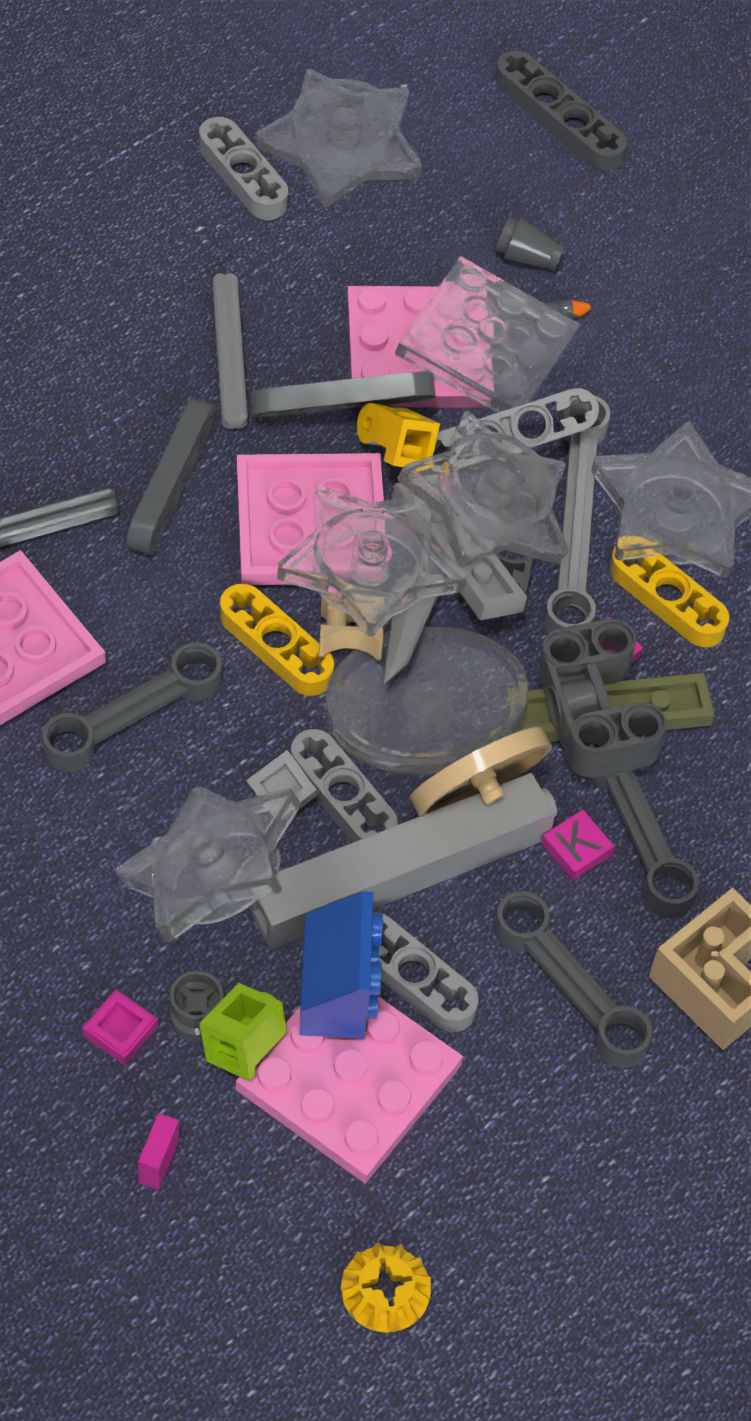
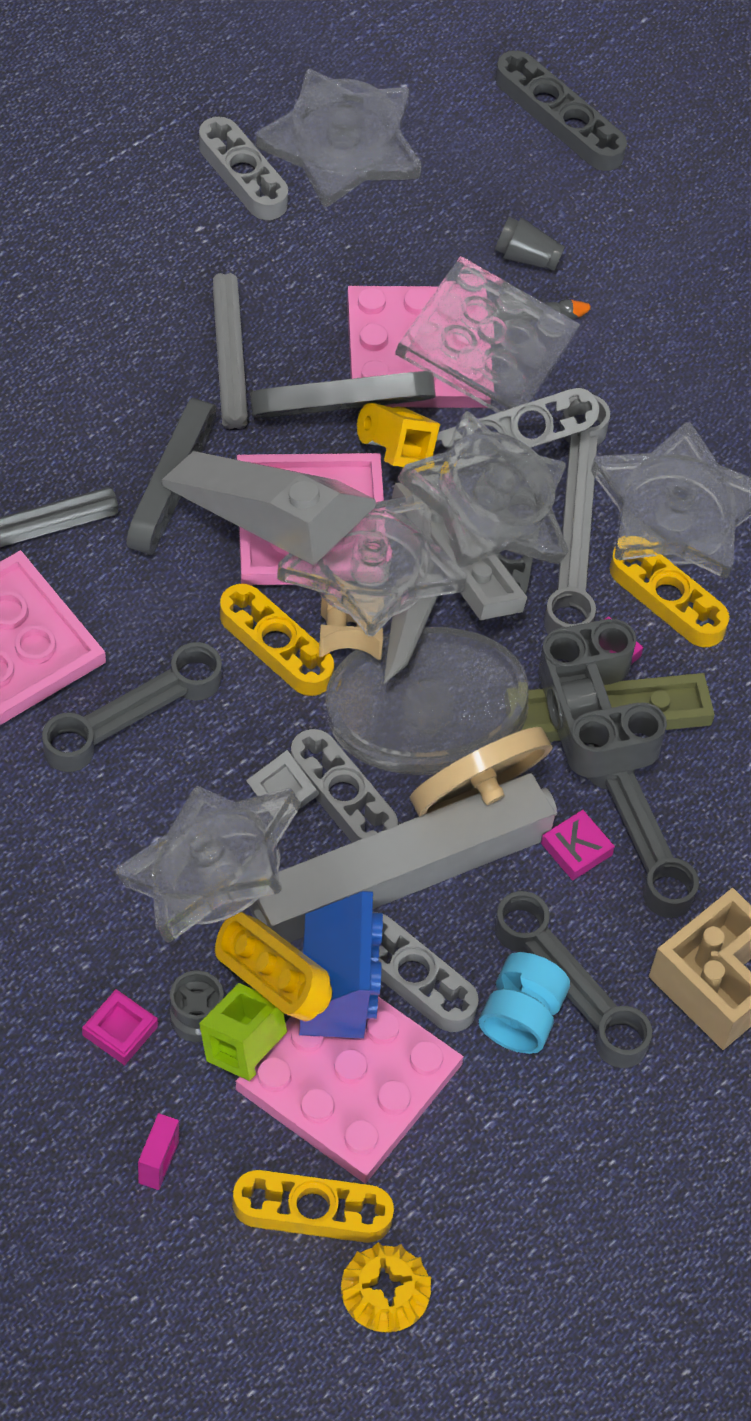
none -> light grey wedge [162,451,376,566]
none -> yellow plate [215,911,332,1021]
none -> yellow beam [233,1170,394,1243]
none -> medium azure wheel [479,952,570,1054]

